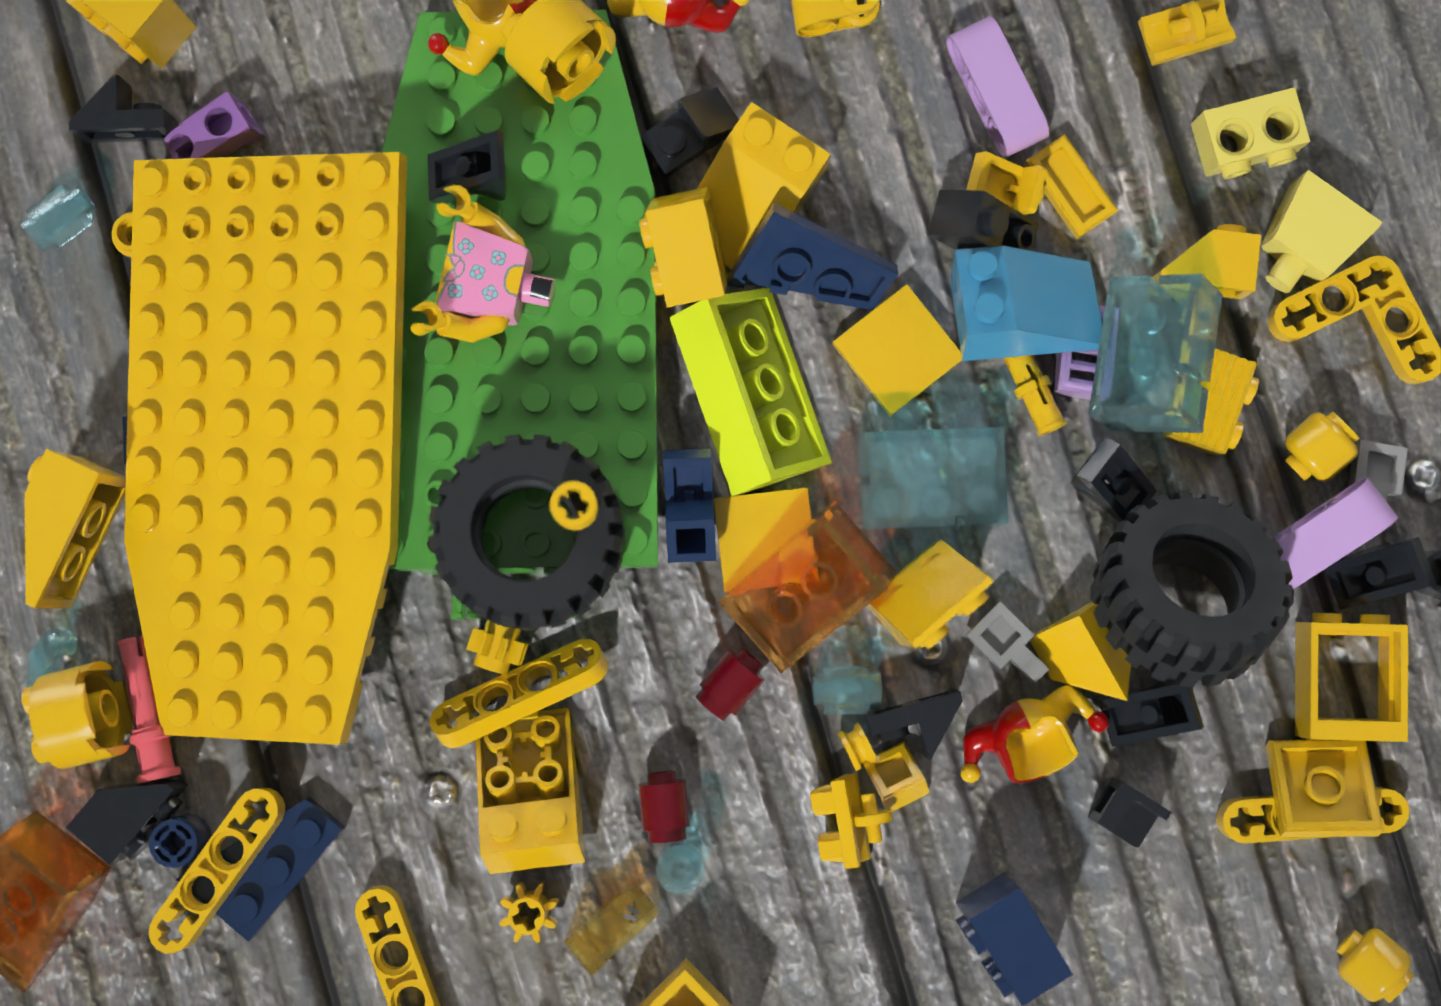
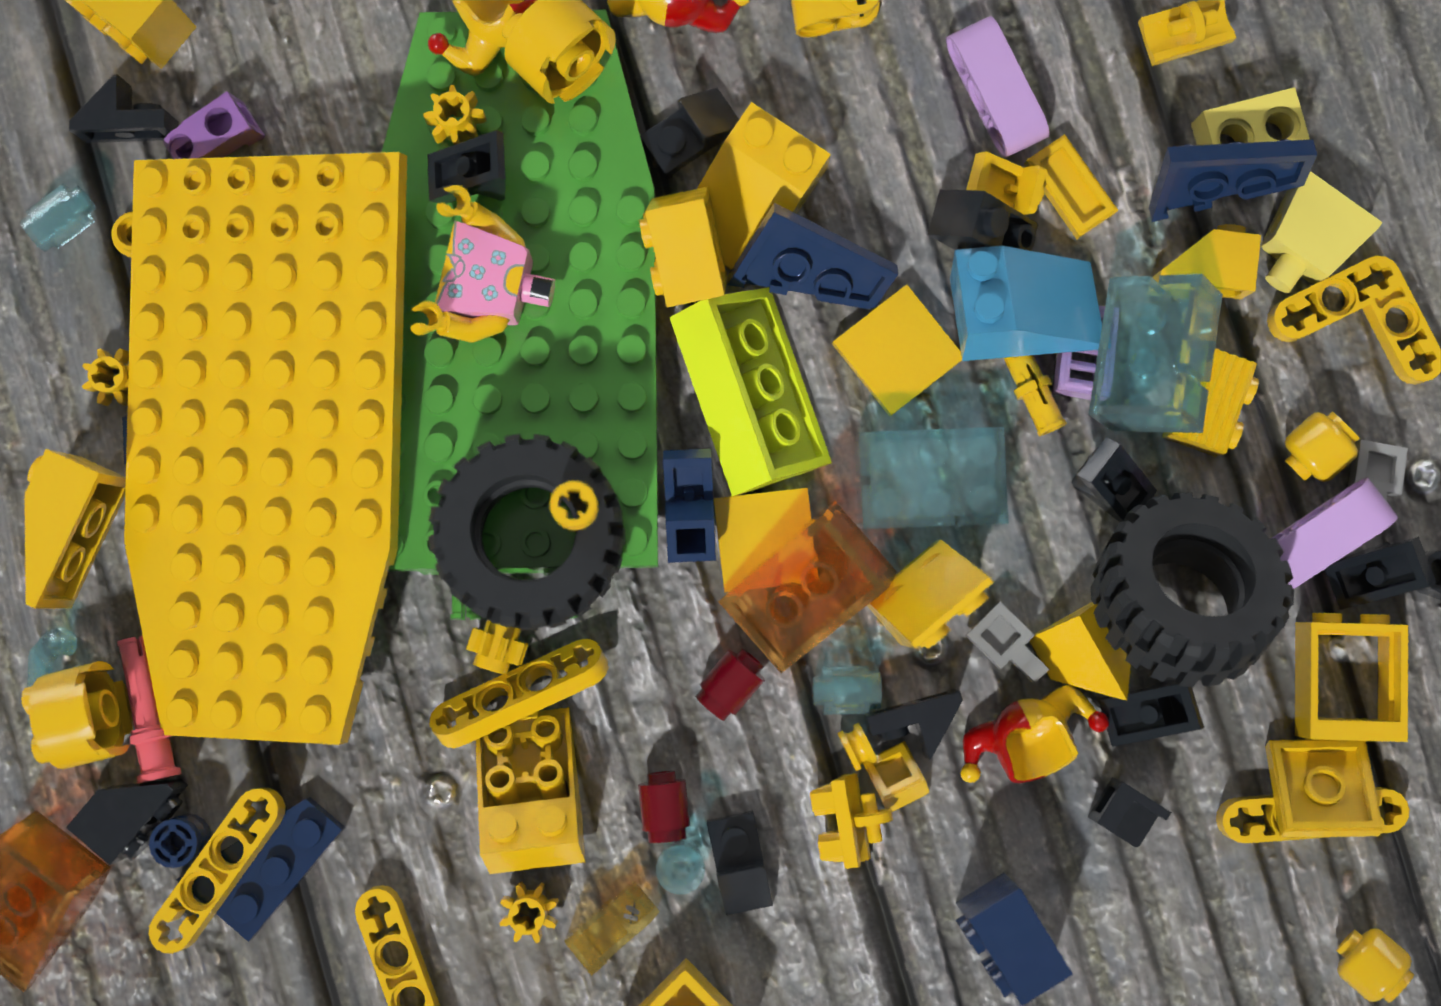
none -> yellow gear [82,348,129,406]
none -> yellow gear [423,85,486,145]
none -> black slope [707,810,773,916]
none -> dark blue wing [1149,139,1317,222]

